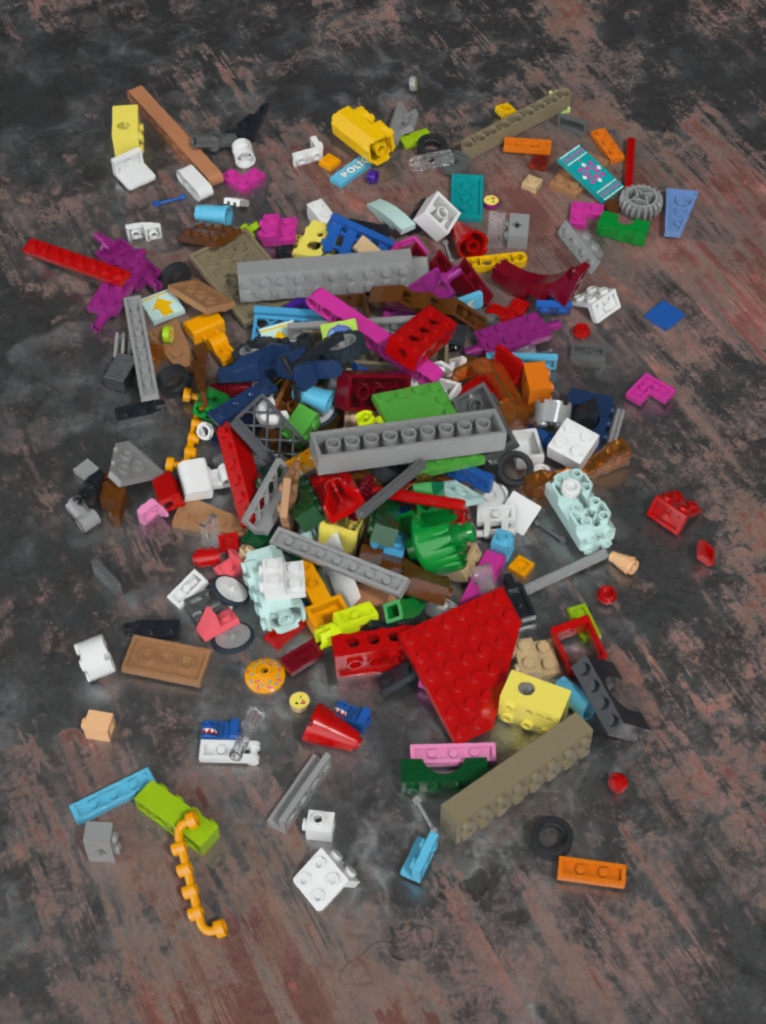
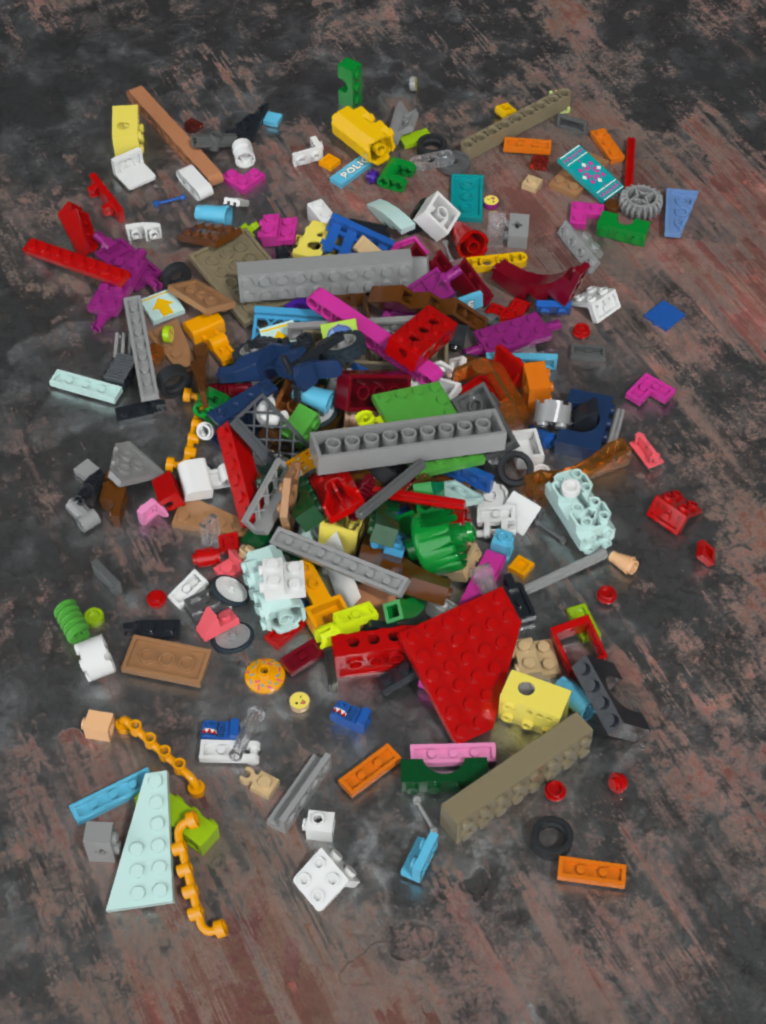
red cone [301,702,363,752] -> none
white brick [547,418,600,470] -> none
none -> light aqua plate [49,369,123,404]
none -> bright green piece [54,599,90,644]
none -> red wedge [58,201,99,256]
none -> lime tile [84,607,105,628]
none -> red hinge [87,172,126,224]
none -> light aqua wing [106,770,175,913]
none -> light orange bar [115,716,206,799]
none -> red plate [146,590,167,609]
none -> clear red tile [184,118,203,134]
none -> tan plate [239,767,280,801]
none -> medium azure tile [263,111,283,128]
none -> green arch [338,57,363,108]
none -> orange plate [338,743,402,798]
none -> green connector [377,157,417,193]
none -> red plate [544,780,566,802]
none -> coral hinge [629,432,664,469]

